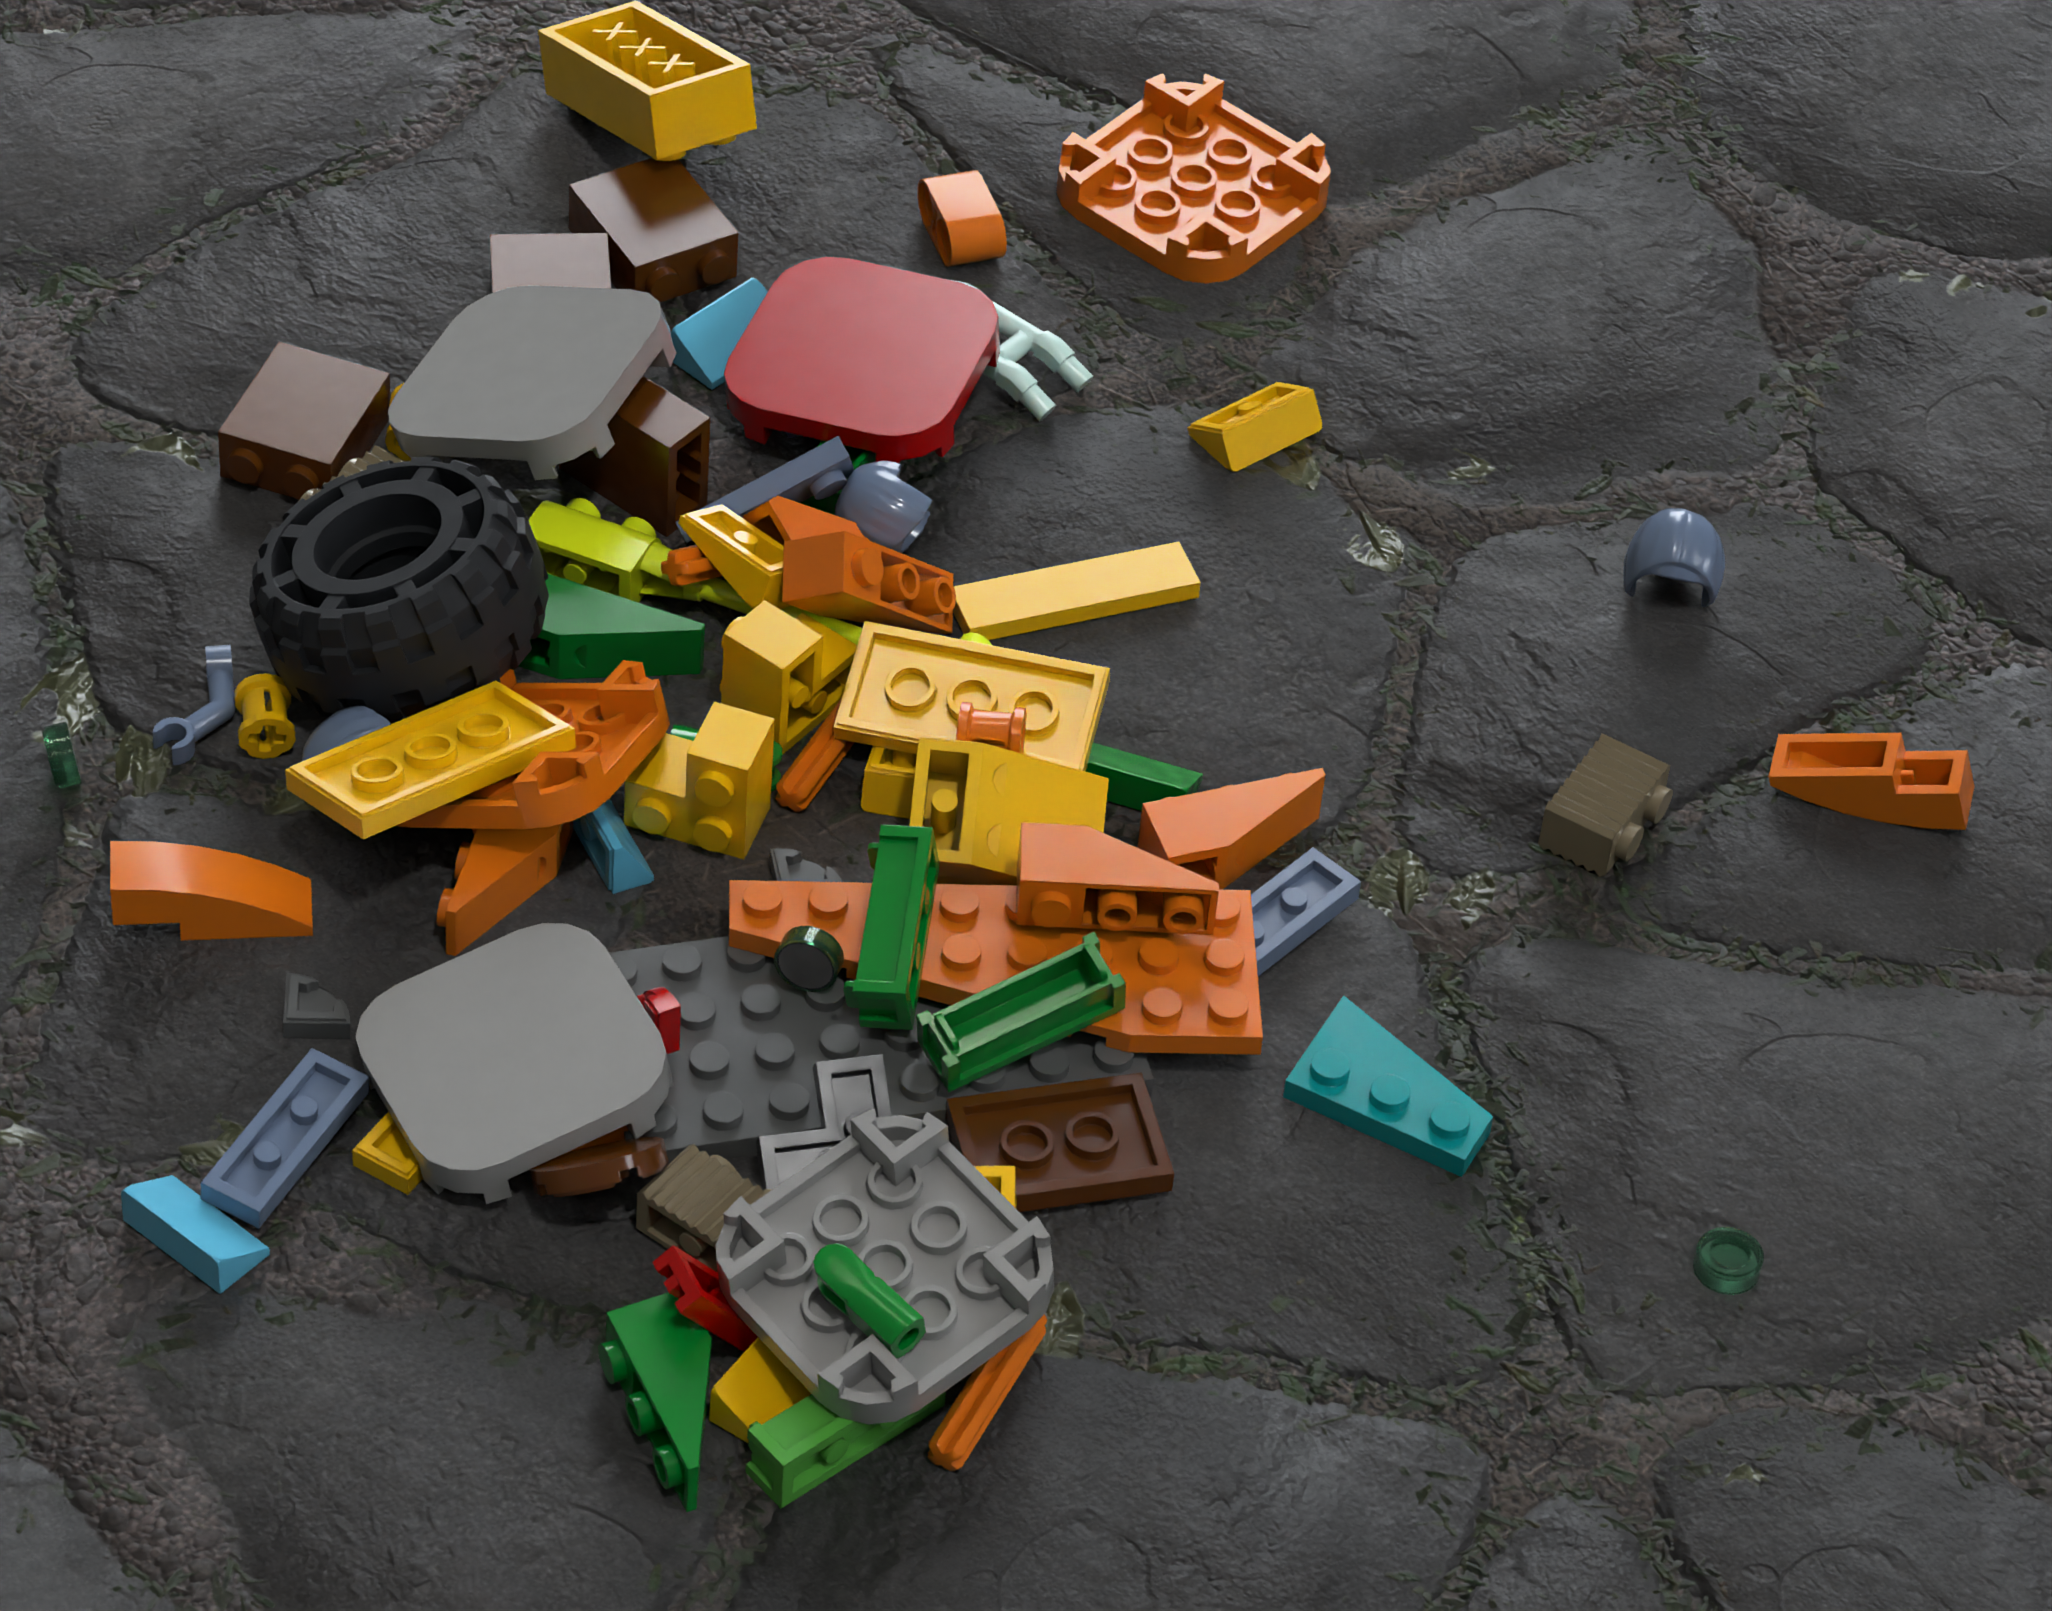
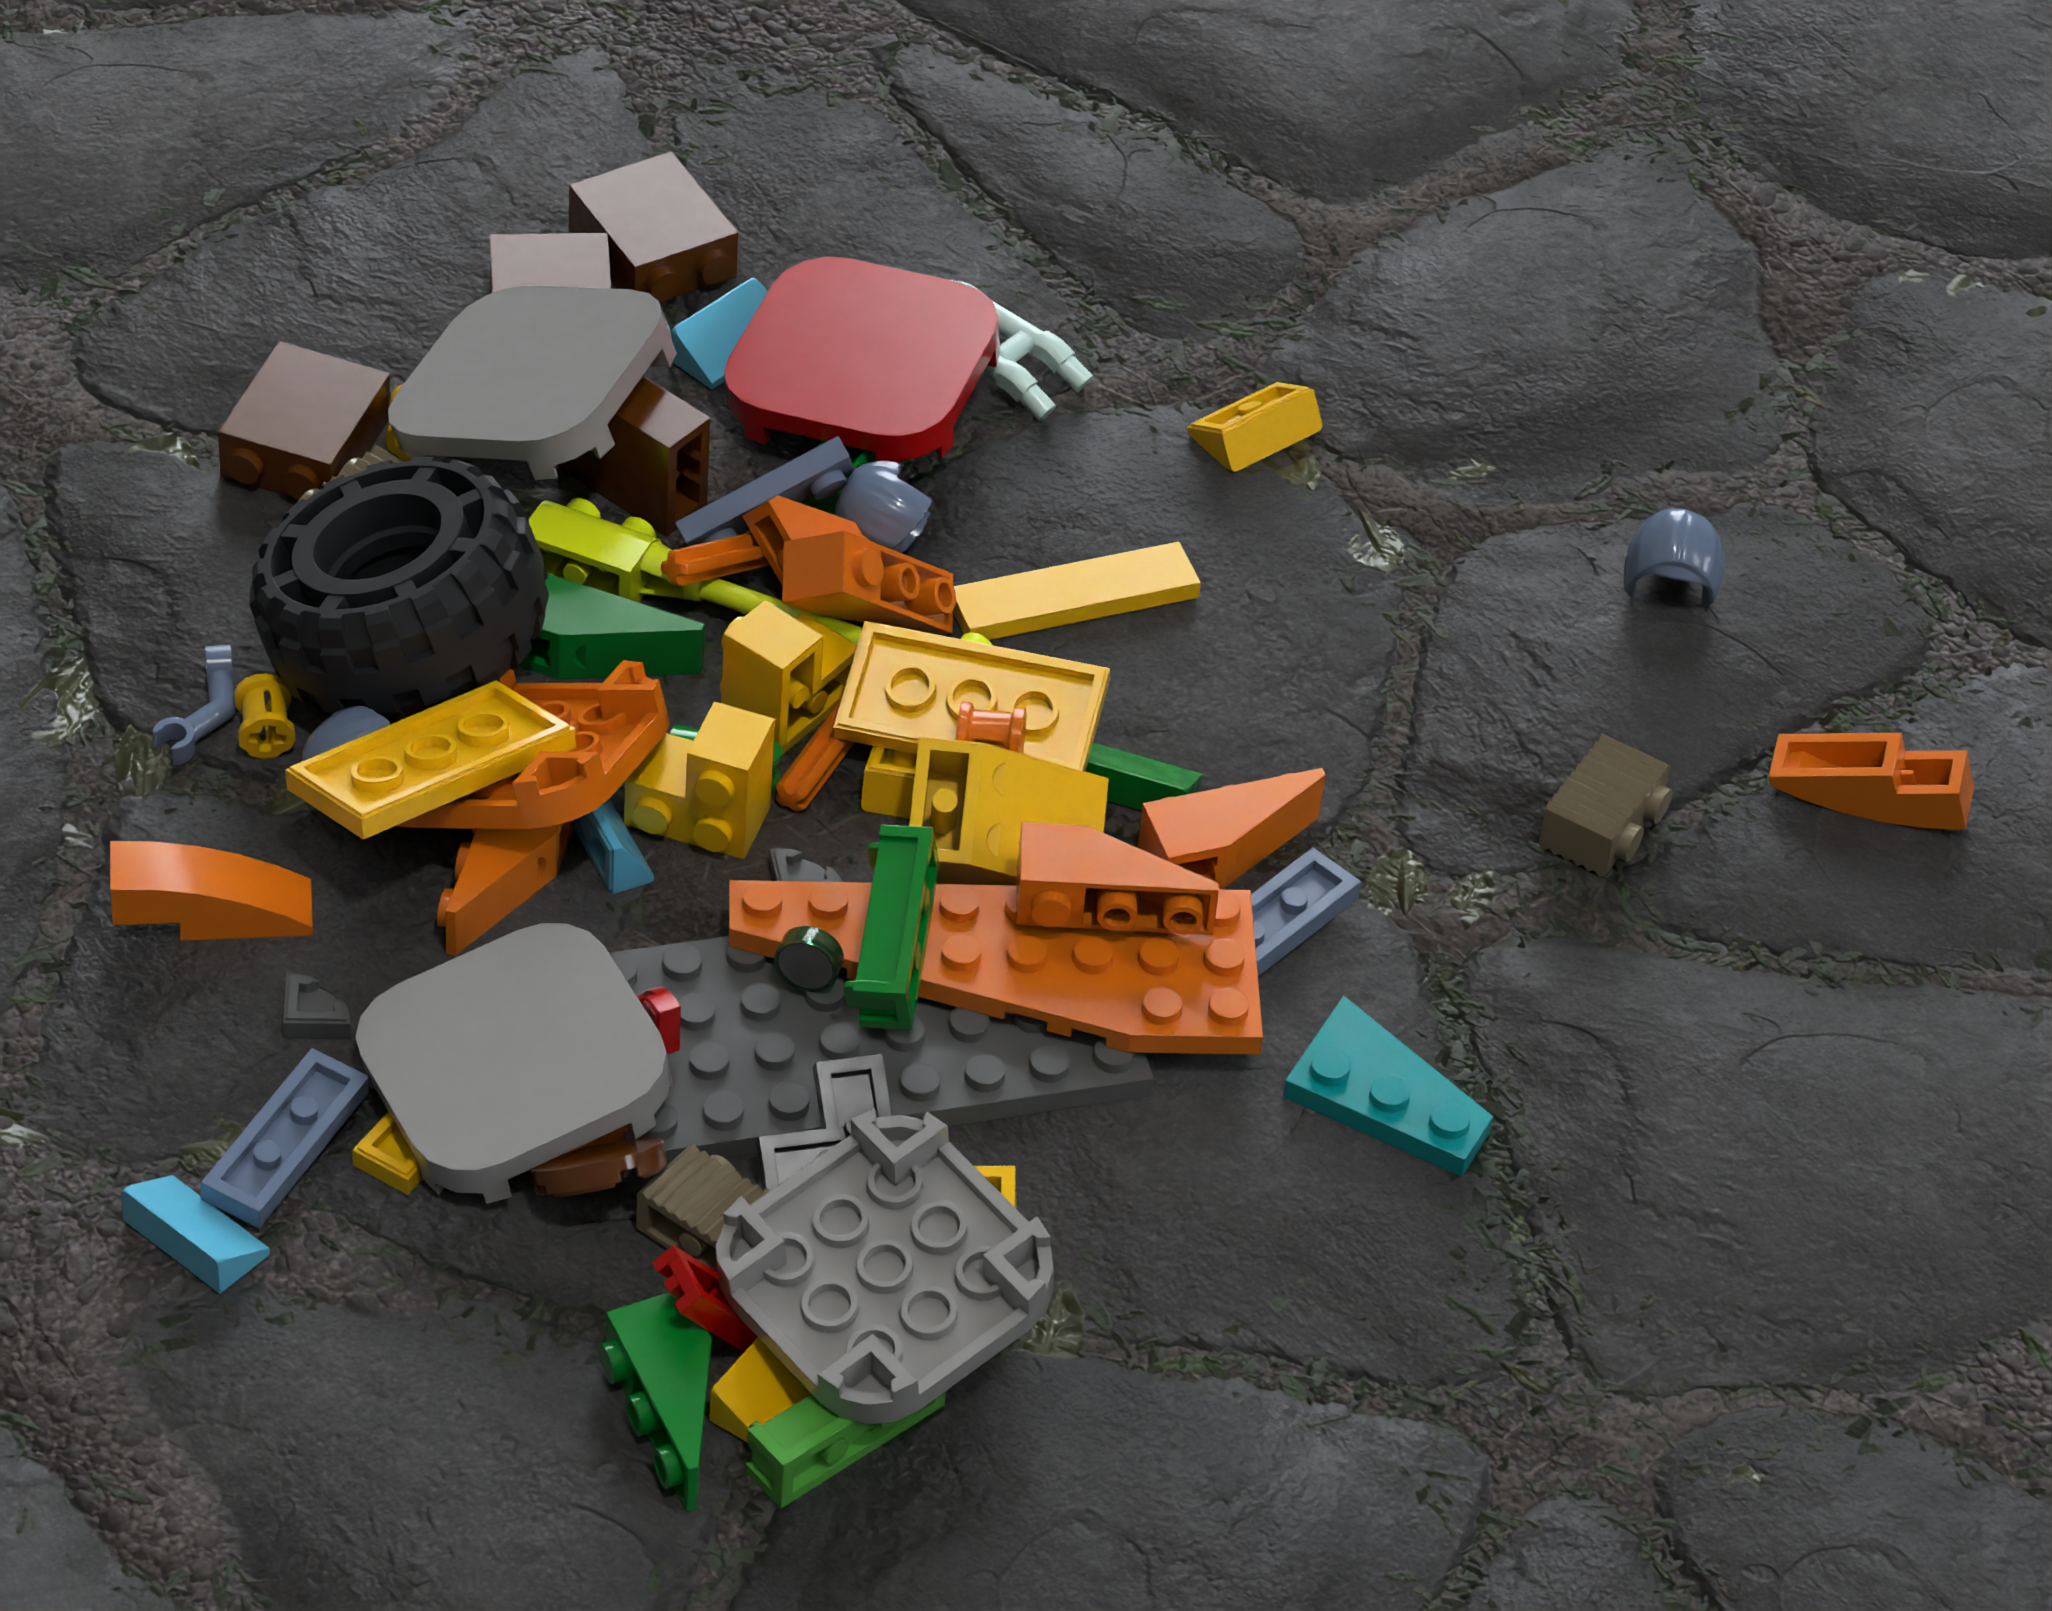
clear green tile [42,721,82,789] -> none
yellow brick [538,0,757,161] -> none
yellow slope [678,504,791,609] -> none
green bar [814,1243,926,1359] -> none
green container [916,932,1126,1093] -> none
orange beam [917,170,1007,267] -> none
orange axle [928,1314,1047,1471] -> none
reddish brown plate [946,1072,1174,1212] -> none
orange tile [1056,73,1331,284] -> none
clear green tile [1693,1227,1764,1295] -> none

